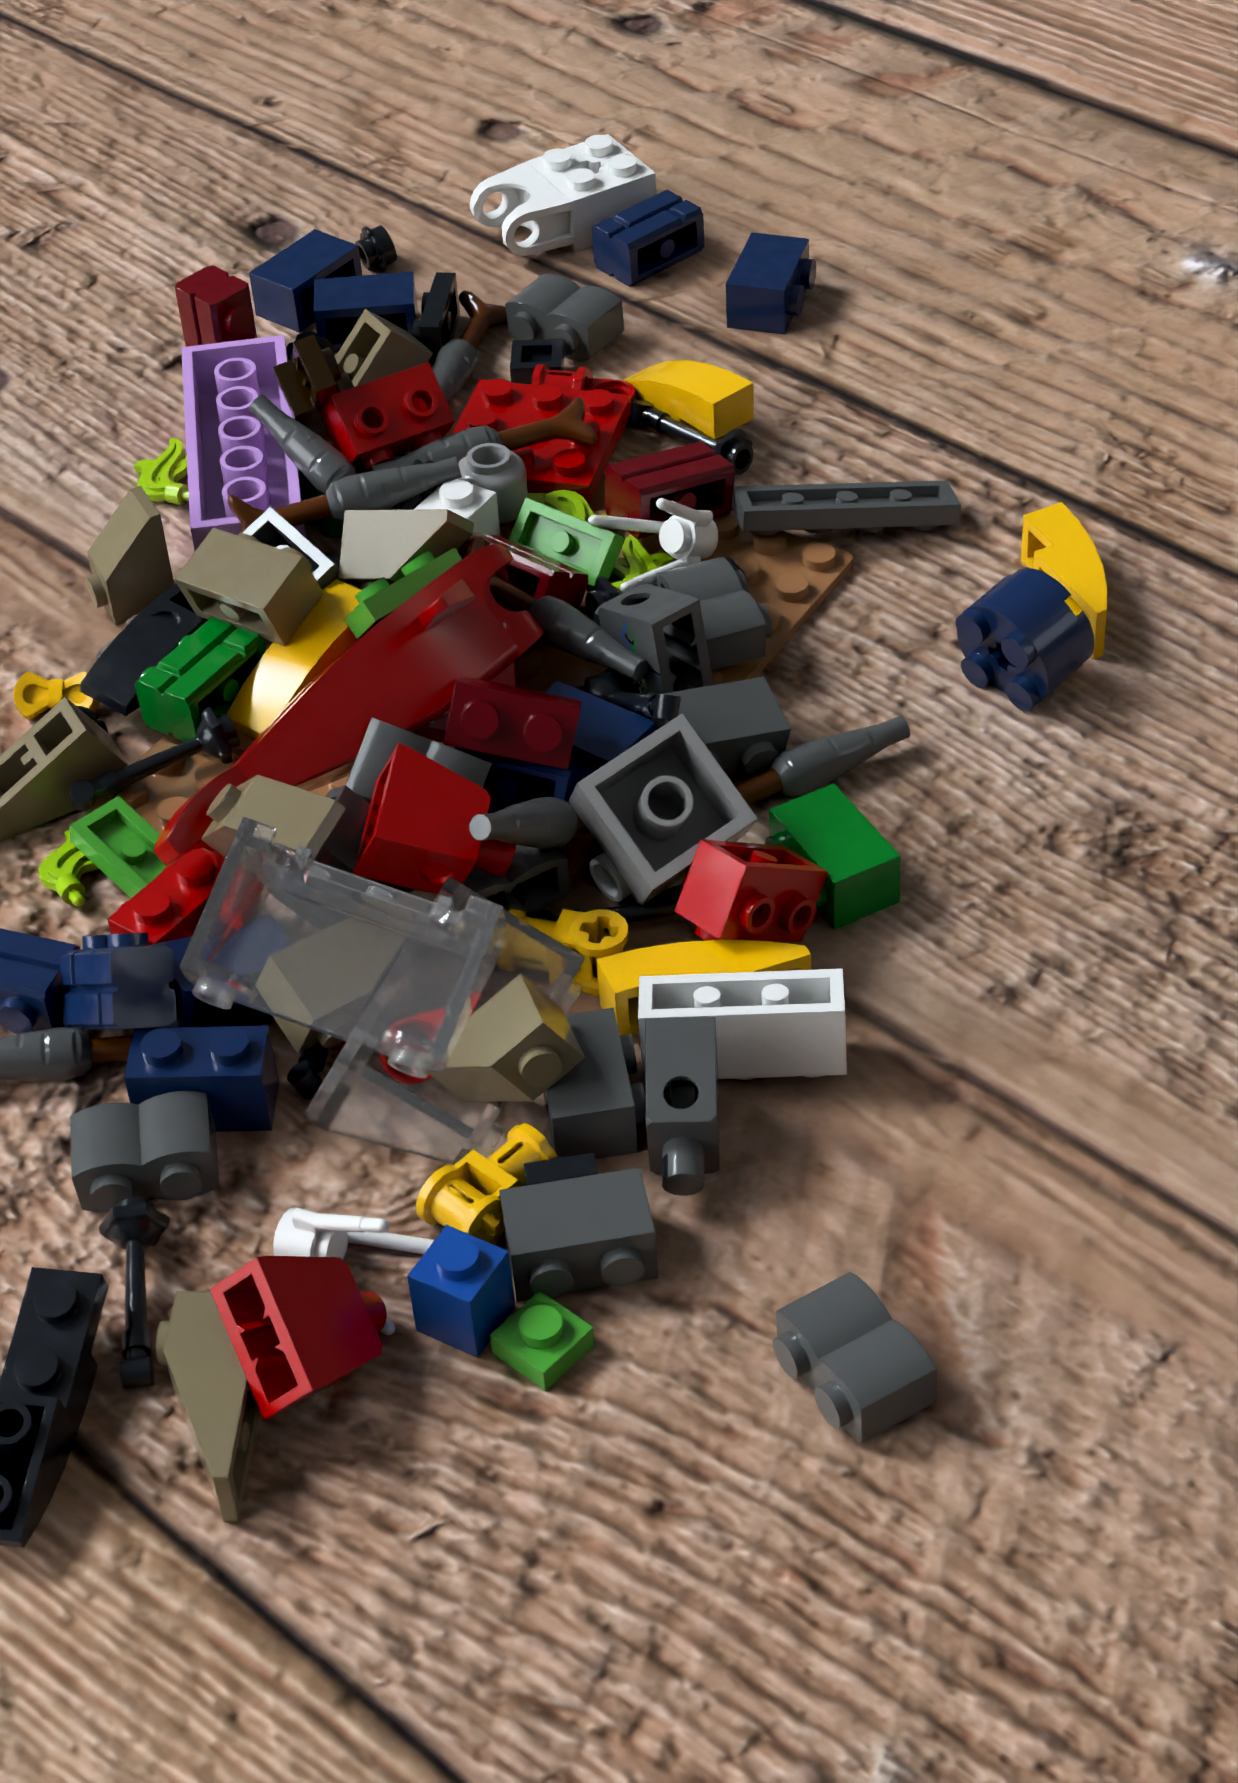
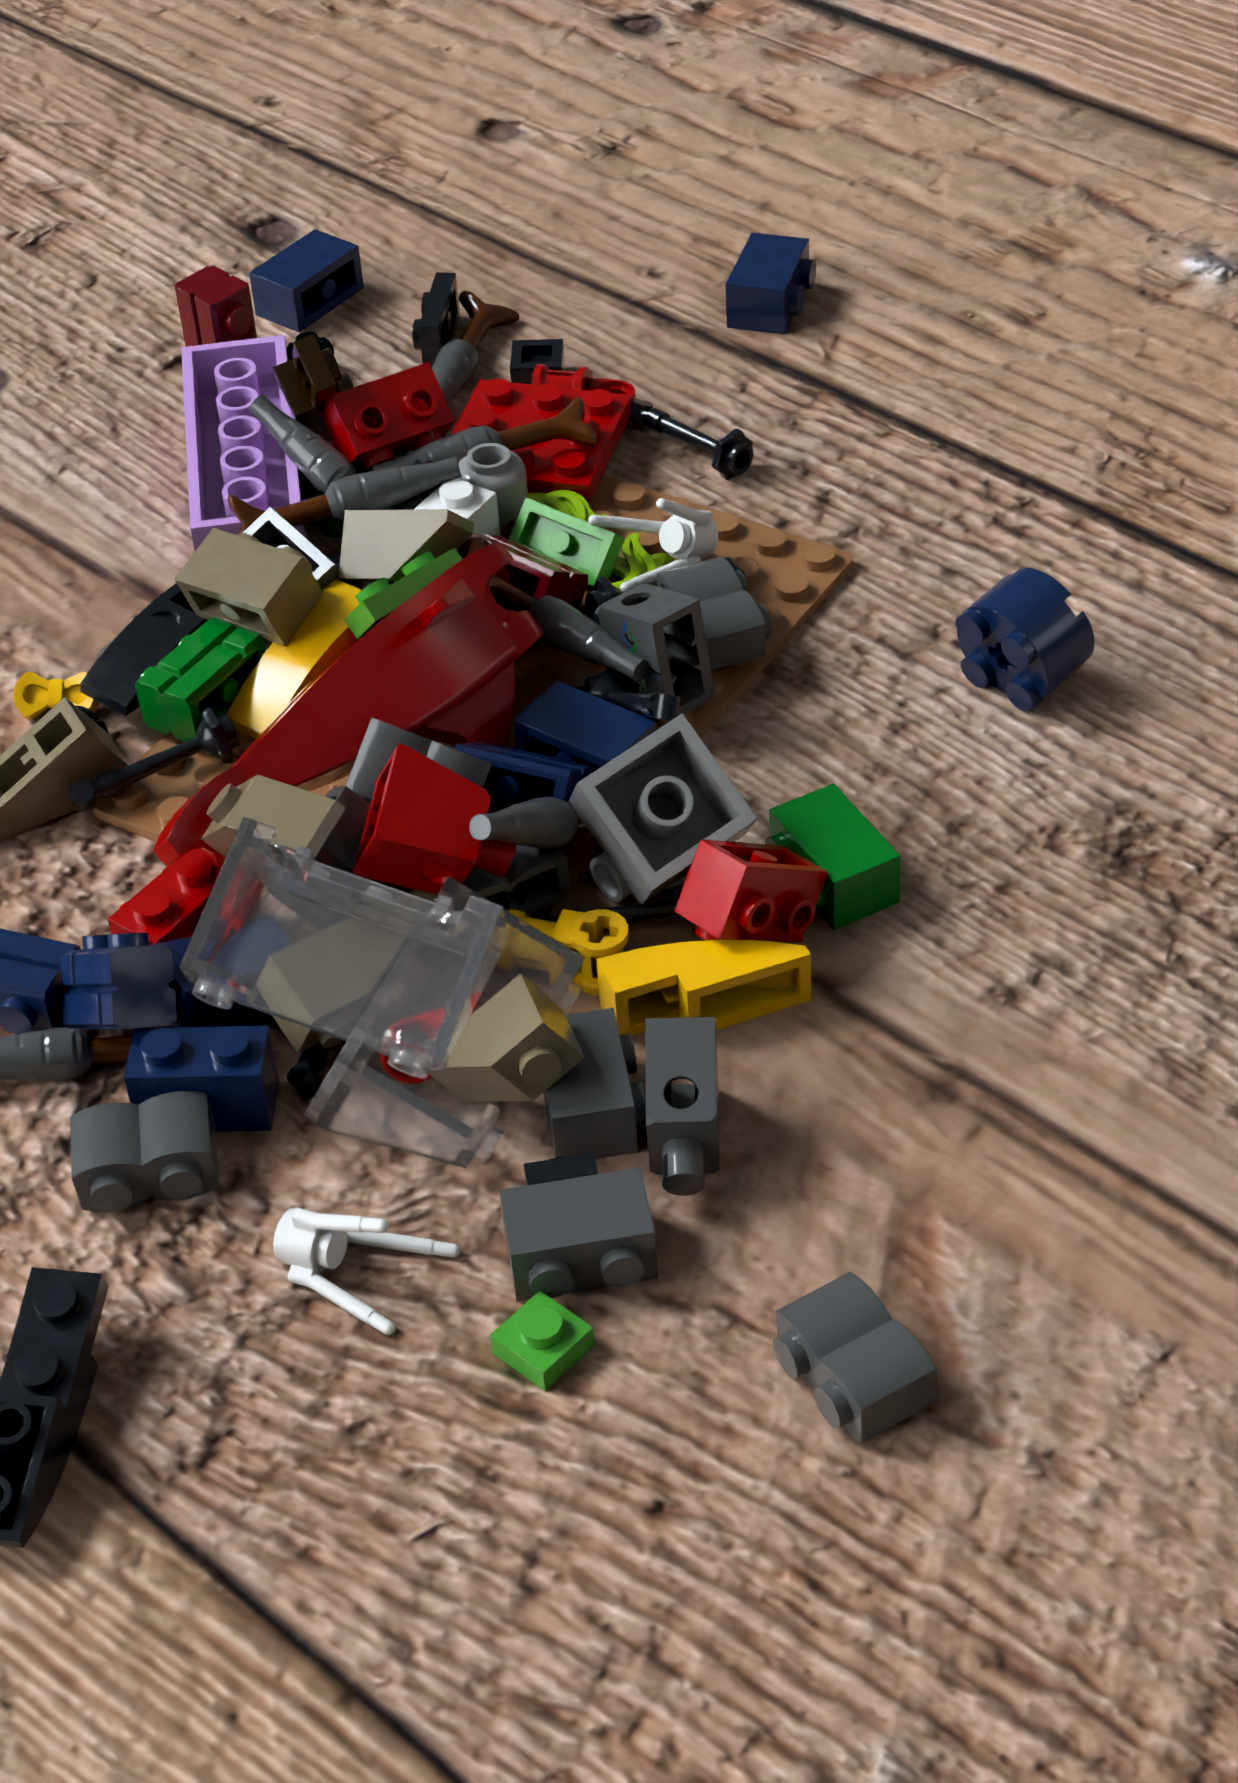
lime piece [38,829,100,907] -> none
bright green plate [69,796,173,898] -> none
dark tan slope [85,486,174,626] -> none
black piece [99,1198,170,1389] -> none
lime piece [134,438,189,505] -> none
dark tan slope [156,1291,260,1522] -> none
red torso [210,1256,387,1420] -> none
dark blue brick [314,272,419,353] -> none
dark tan slope [335,309,433,387] -> none
black plate [355,225,397,272] -> none
blue brick [407,1225,515,1358] -> none
yellow connector [416,1123,557,1245] -> none
dark red brick [443,675,581,770] -> none
white brick [470,134,657,256] -> none
dark grey brick [505,274,625,361] -> none
dark blue brick [592,190,705,287] -> none
dark red brick [604,441,735,539] -> none
yellow slope [622,360,754,439] -> none
white brick [638,969,847,1082] -> none
dark grey brick [648,677,791,778] -> none
dark grey plate [732,480,961,536] -> none
dark grey piece [734,716,910,805] -> none
yellow slope [1021,502,1107,659] -> none

